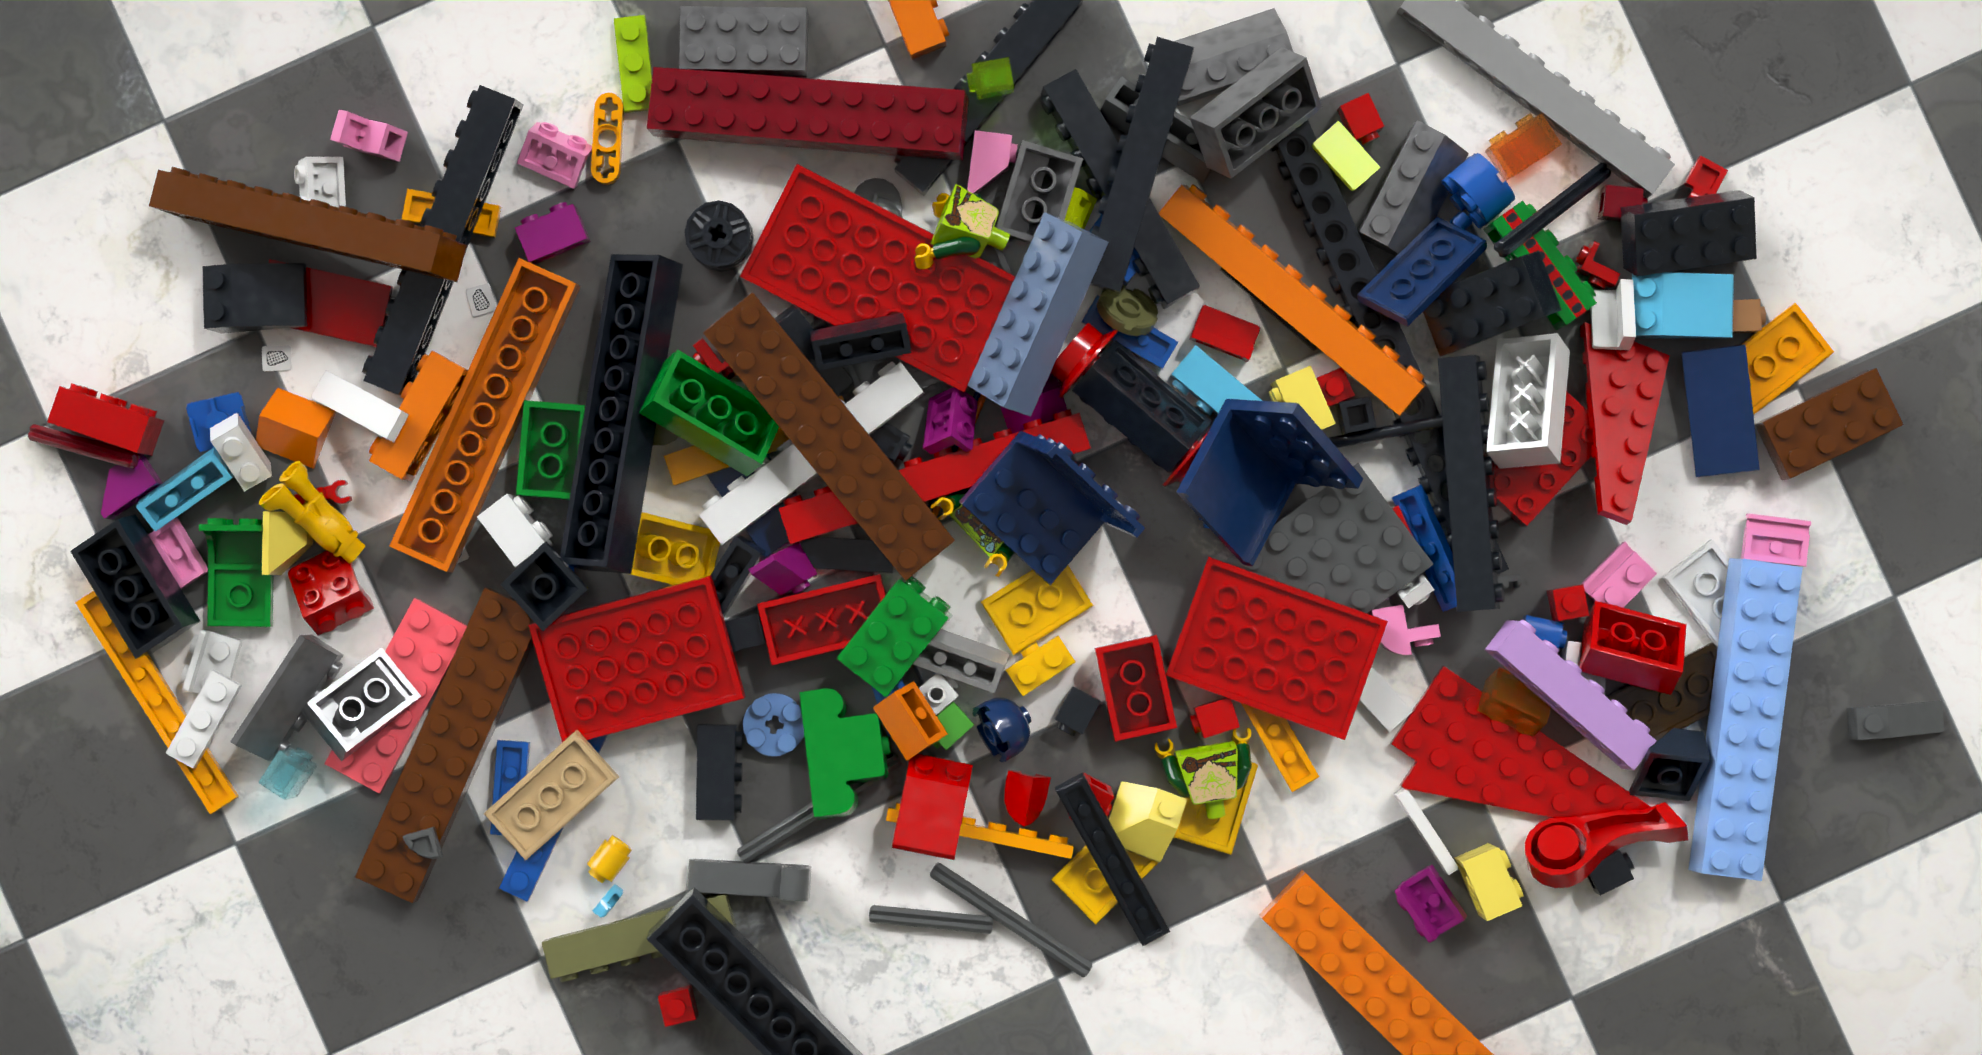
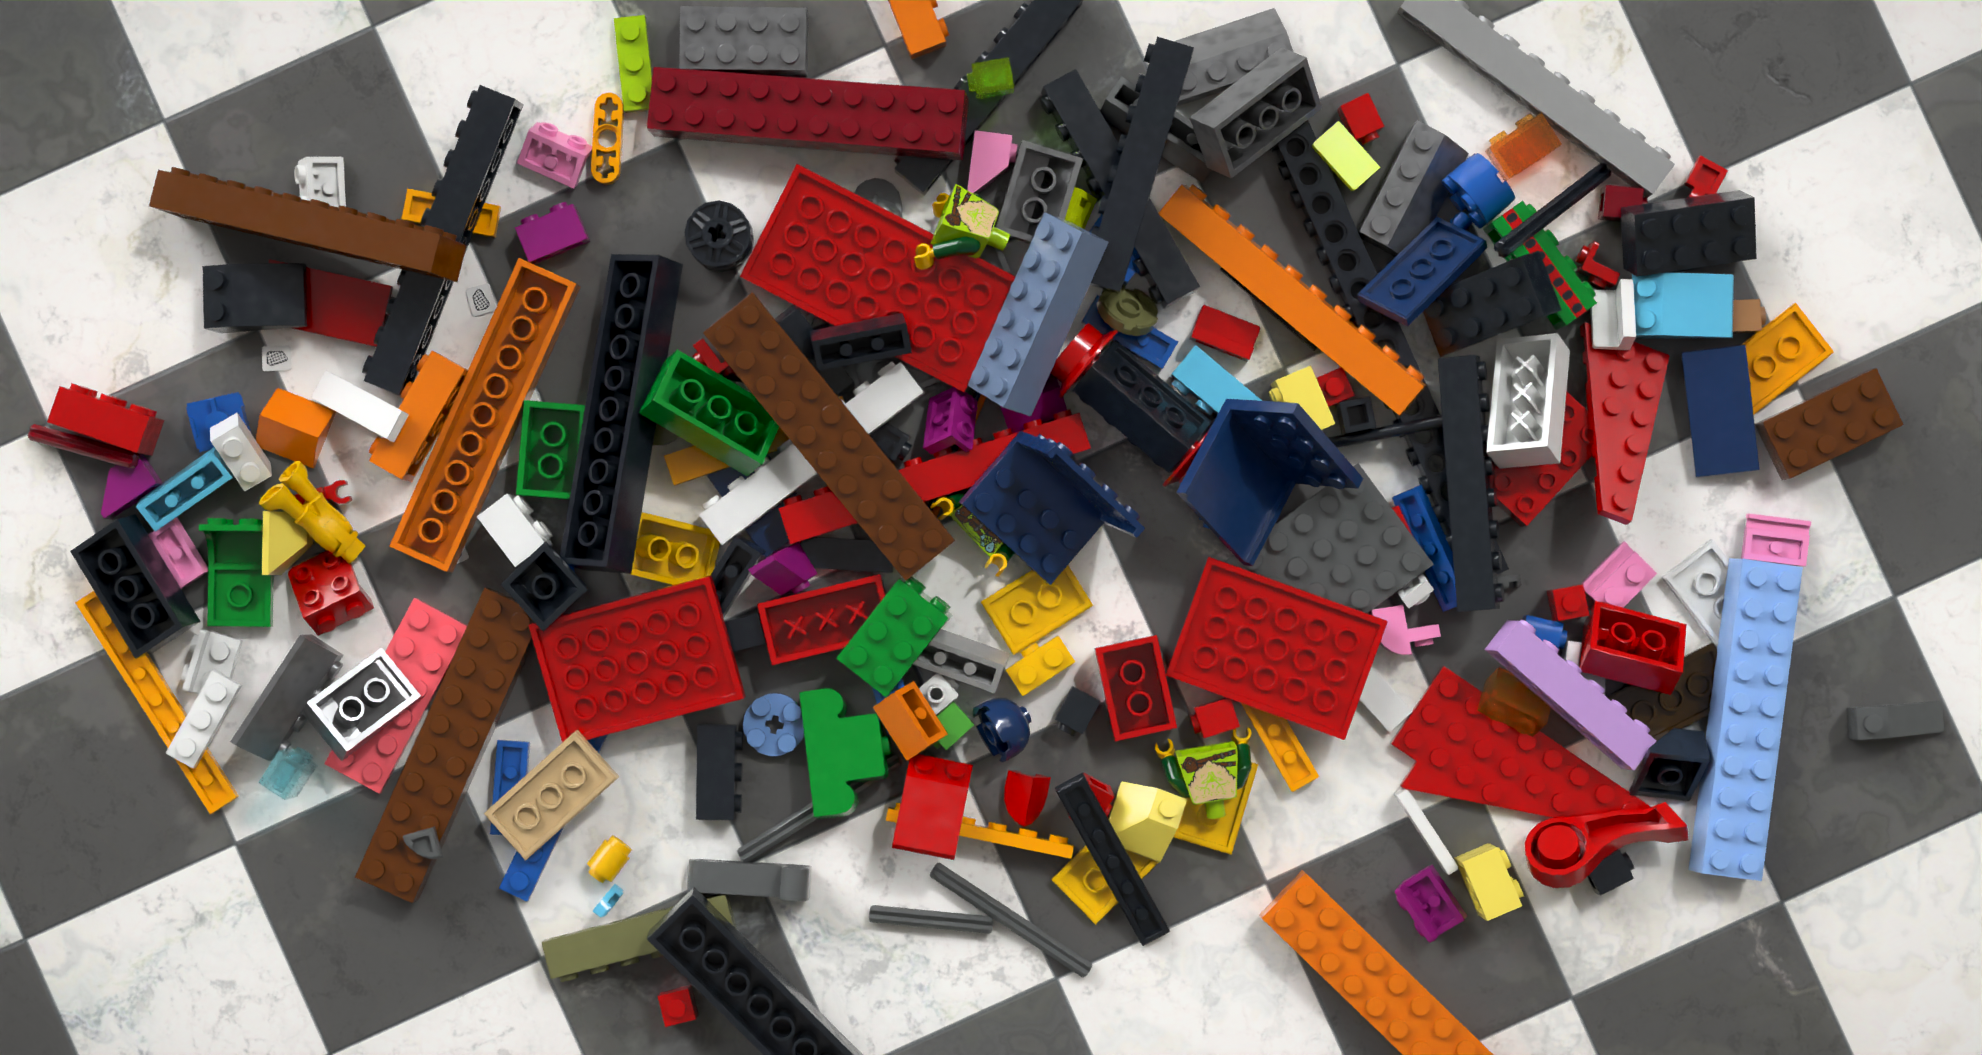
bright pink brick [330,110,408,162] -> none

